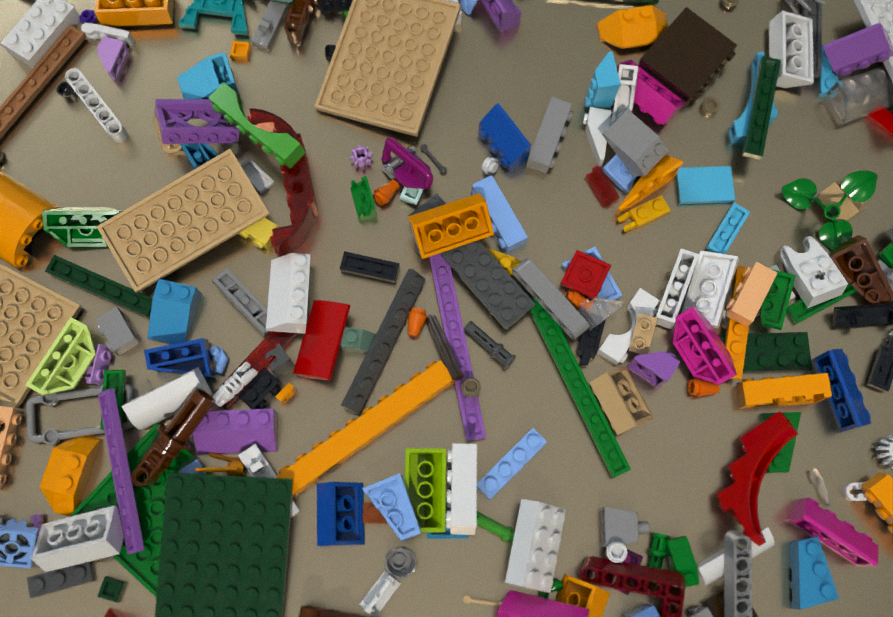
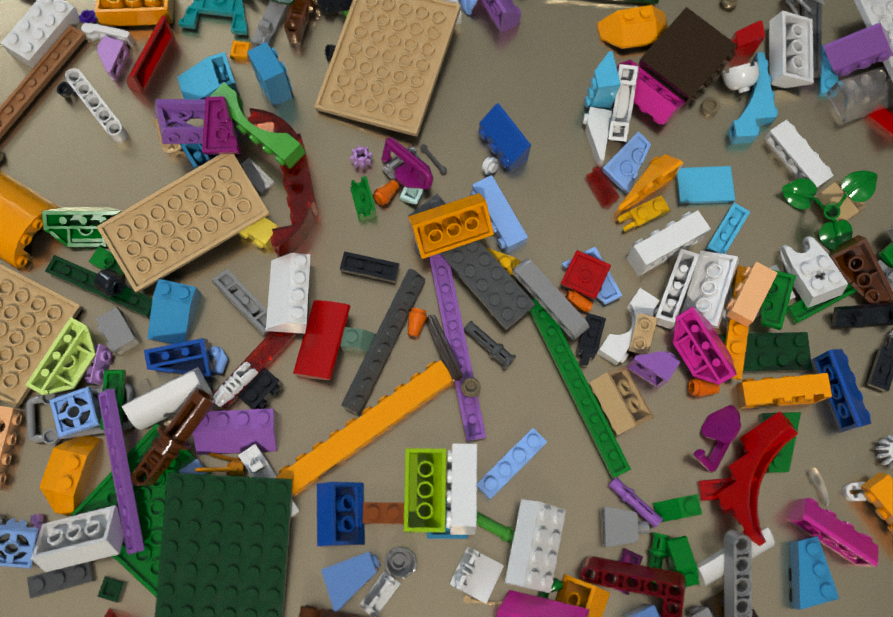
dark grey hinge [265,343,295,378] -> none
light orange tile [275,383,296,404] -> none
light blue wing [362,473,422,541] -> none
light grey brick [526,97,573,174] -> none
clear slope [578,297,625,331] -> none
light grey slope [602,109,669,176] -> none
white plate [606,541,627,563] -> none
dark green plate [742,56,781,160] -> none
none -> light blue piece [49,387,101,439]
none -> green plate [88,246,125,277]
none -> black head [94,268,125,297]
none -> red slope [127,15,174,94]
none -> magenta wing [202,96,241,155]
none -> dark azure brick [247,42,293,108]
none -> medium blue slope [321,551,380,612]
none -> white hinge [450,547,504,604]
none -> medium lavender pin [609,477,663,528]
none -> white brick [626,210,711,277]
none -> green slope [652,494,702,522]
none -> magenta piece [693,405,741,472]
none -> red tile [698,478,735,501]
none -> white cylinder [721,62,759,93]
none -> red slope [730,20,765,57]
none -> white brick [764,120,834,189]

